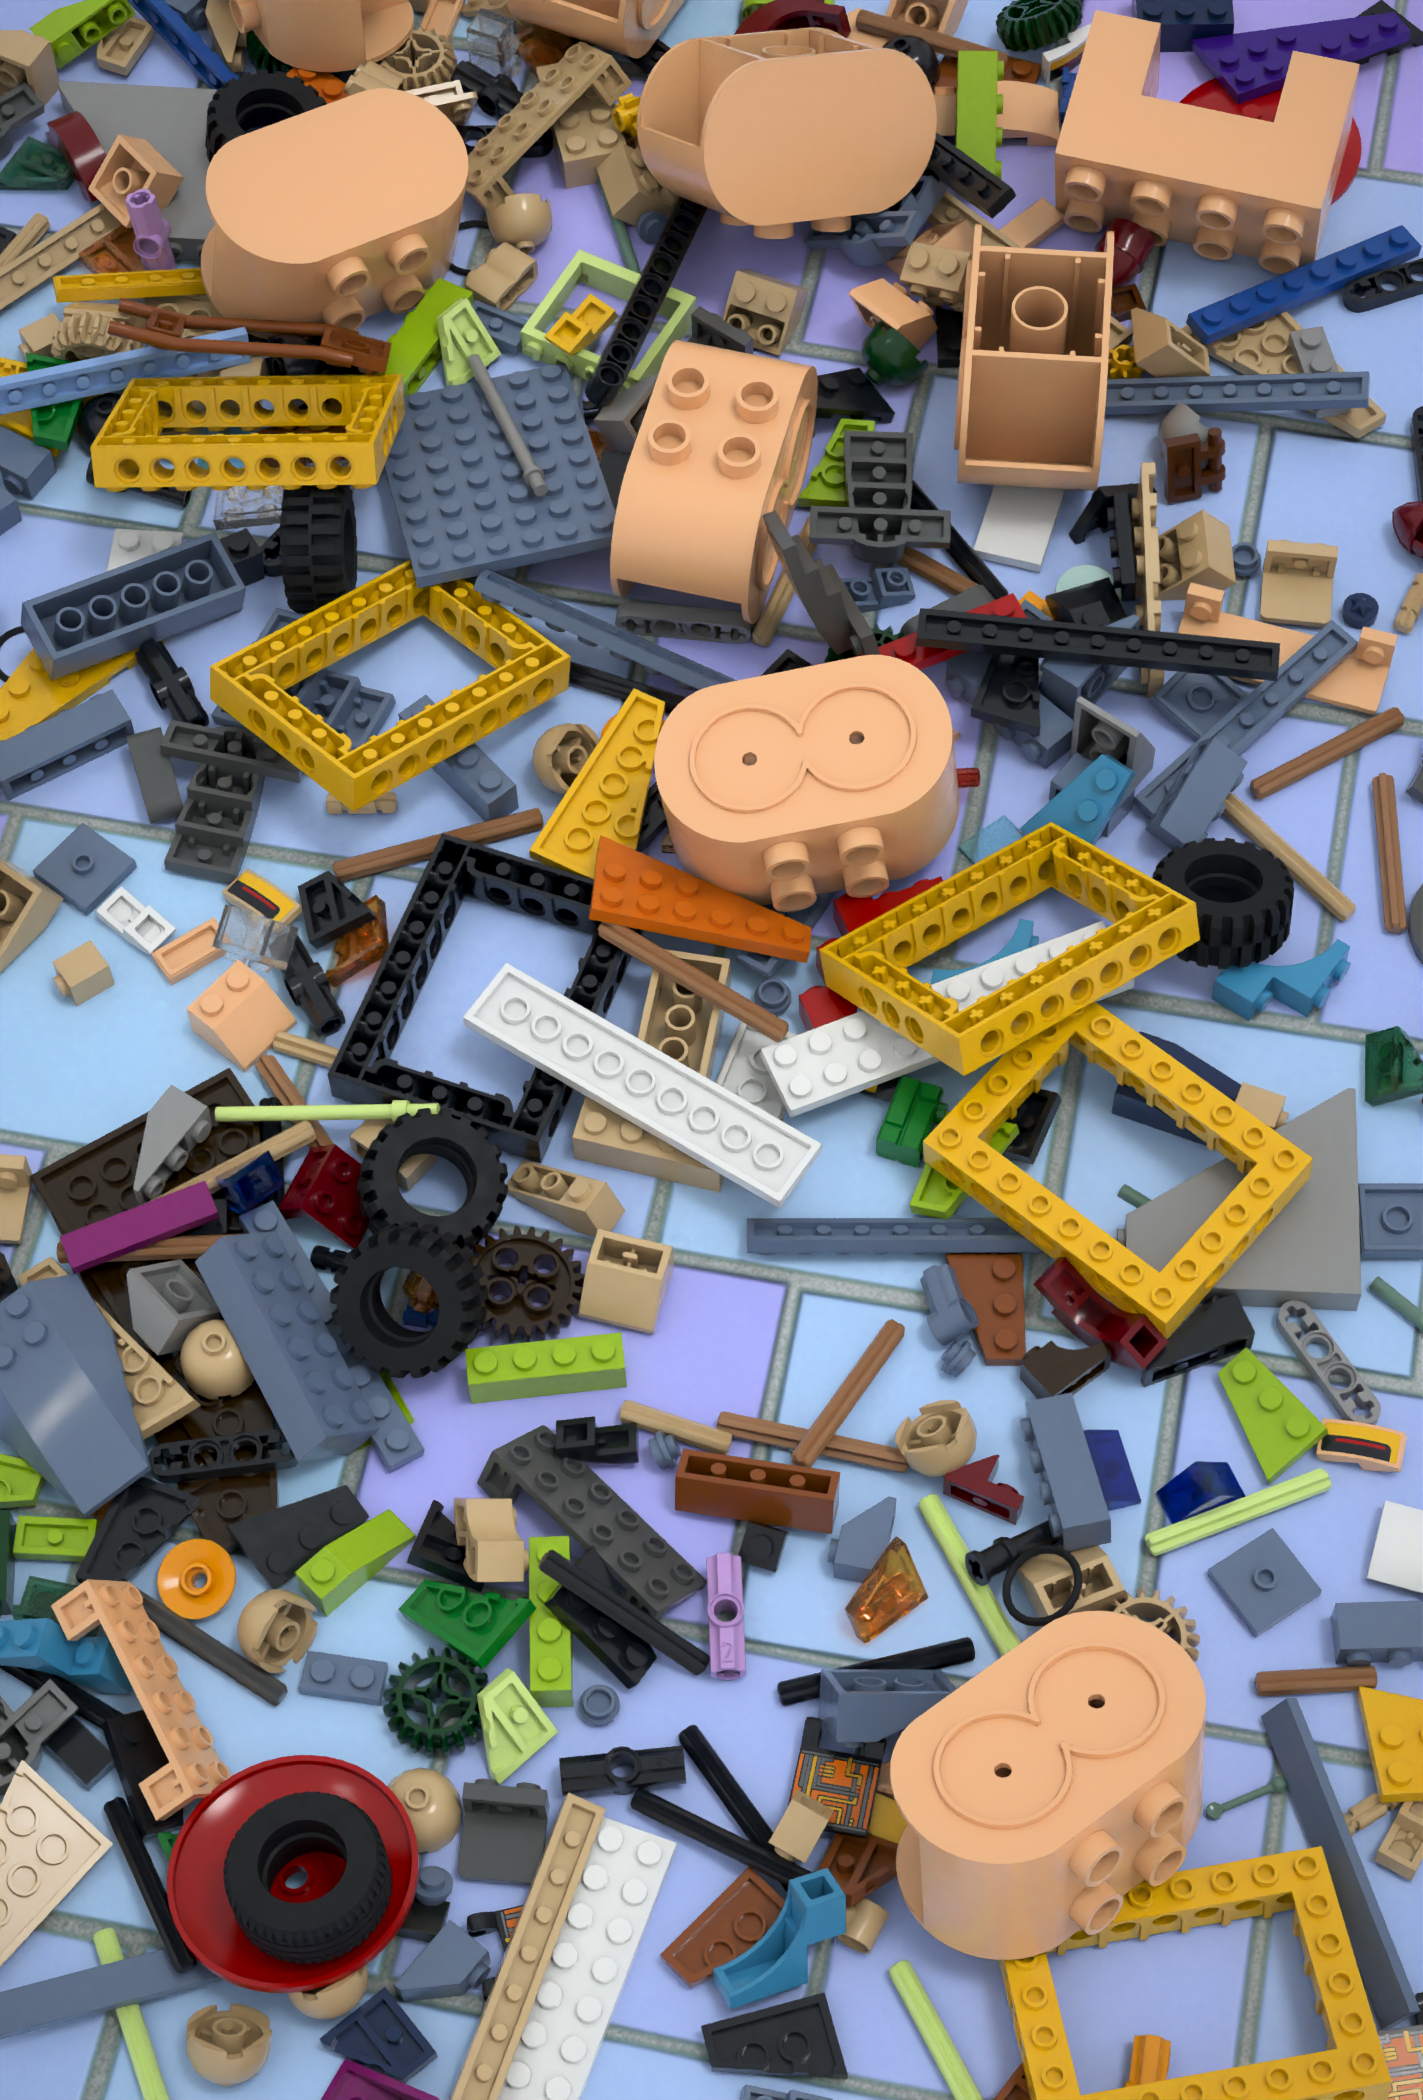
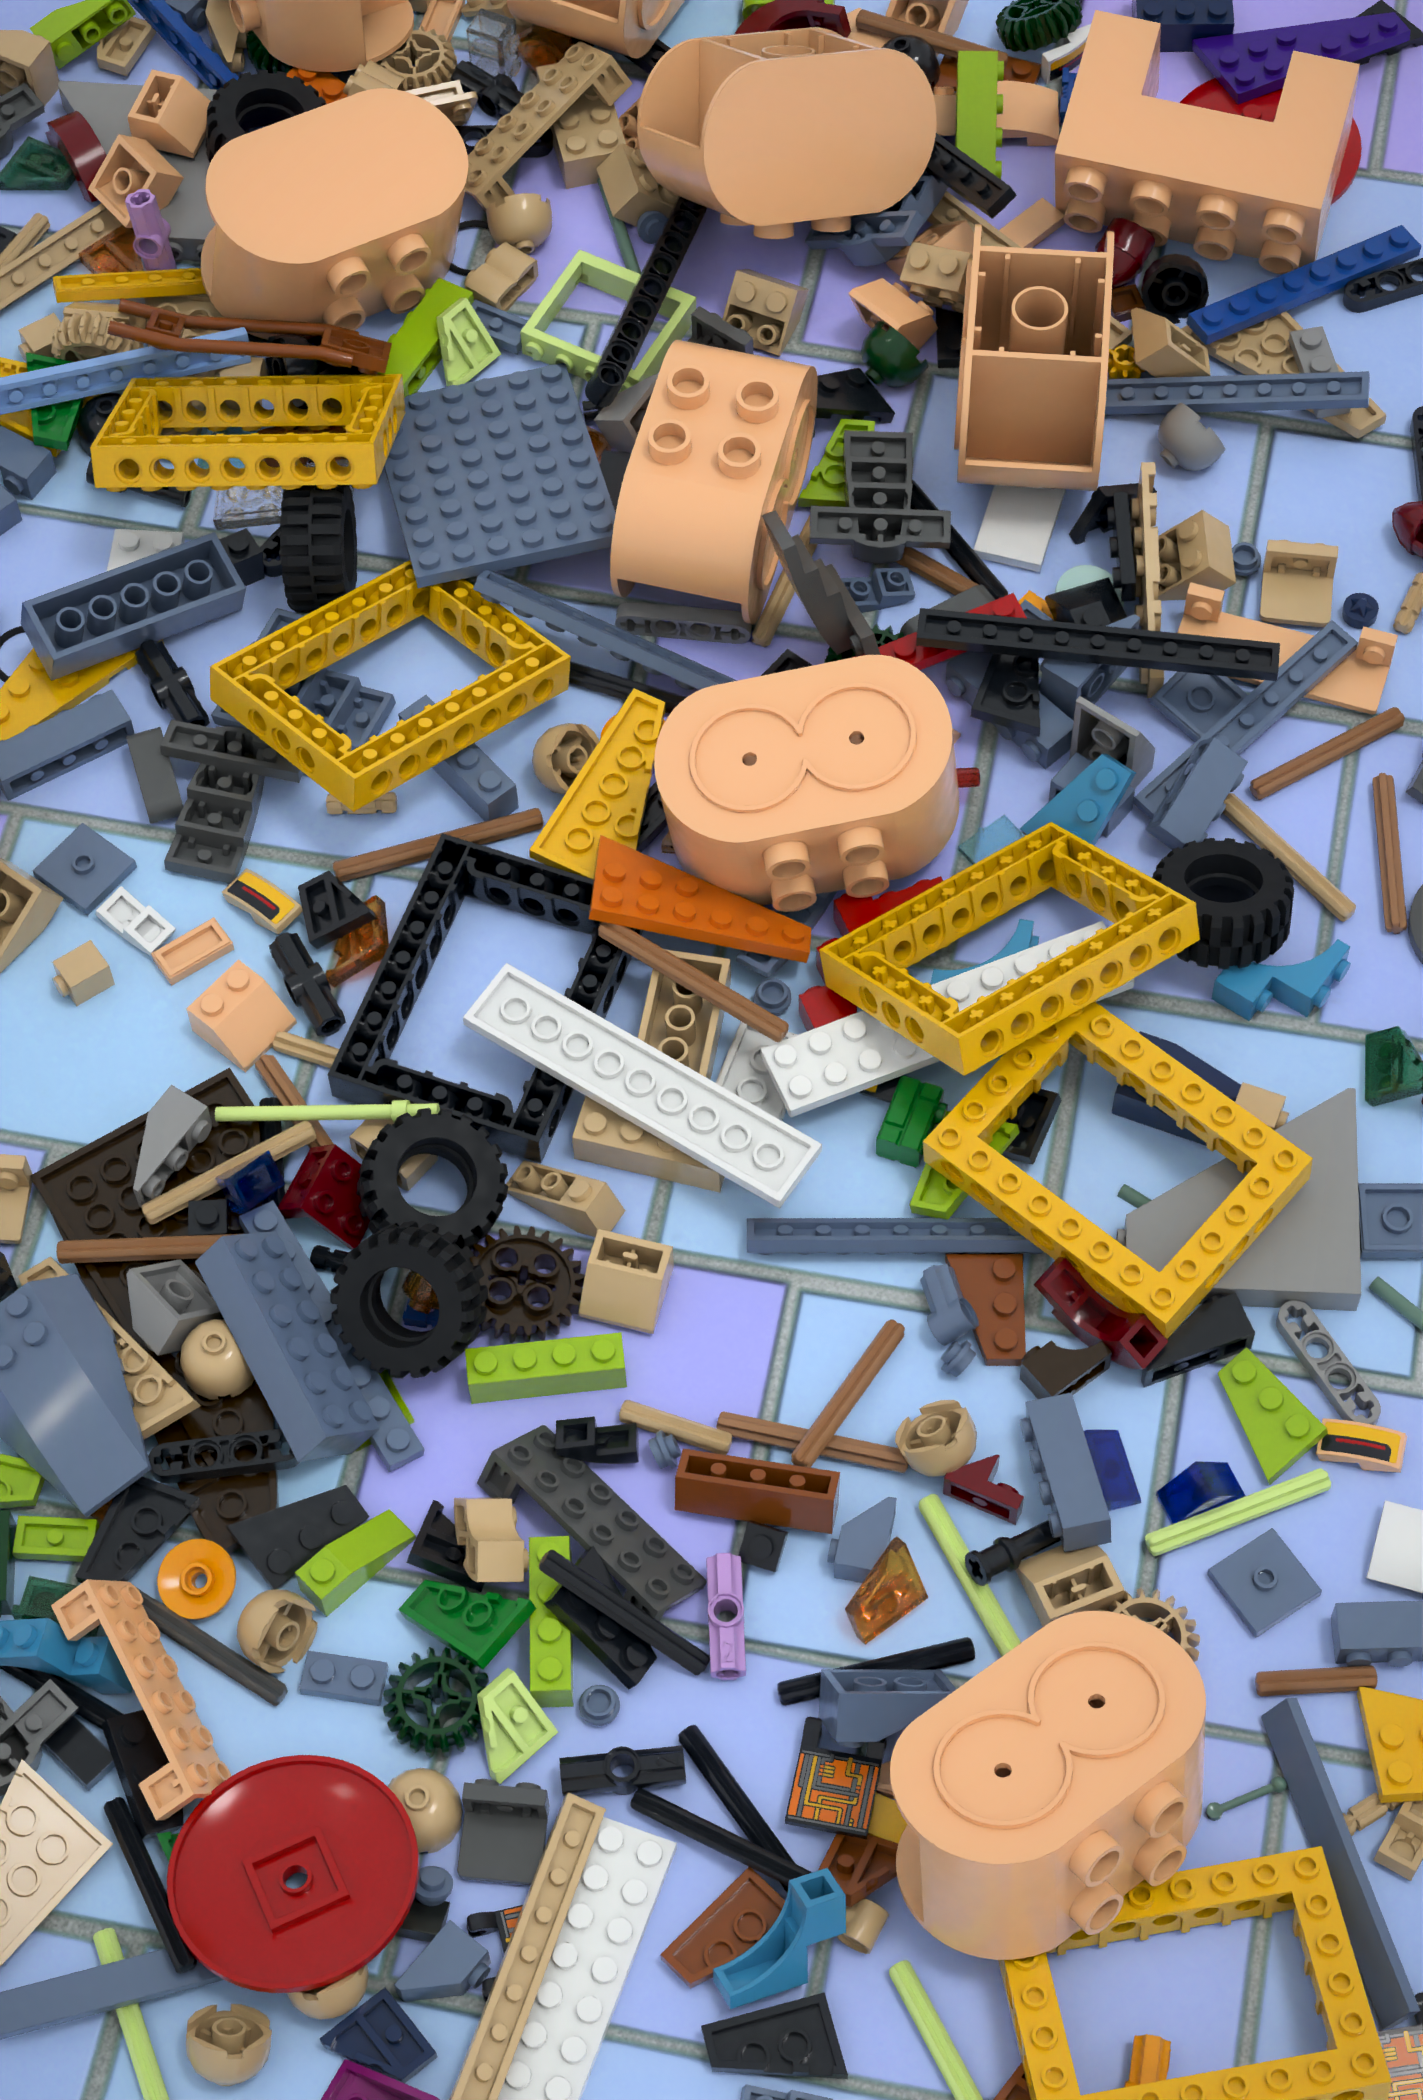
magenta tile [59,1181,220,1274] -> none
clear brick [212,904,299,973] -> none
black tyre [223,1791,393,1964] -> none
light grey bar [467,354,548,496] -> none
yellow slope [545,294,618,356] -> none
yellow gear [612,92,640,137] -> none
tan brick [768,1790,834,1863] -> none
black tyre [1002,1545,1082,1627] -> none
reddish brown plate [1163,427,1226,504] -> none
none -> light nougat slope [127,69,211,158]
none -> black cylinder [1141,254,1209,324]

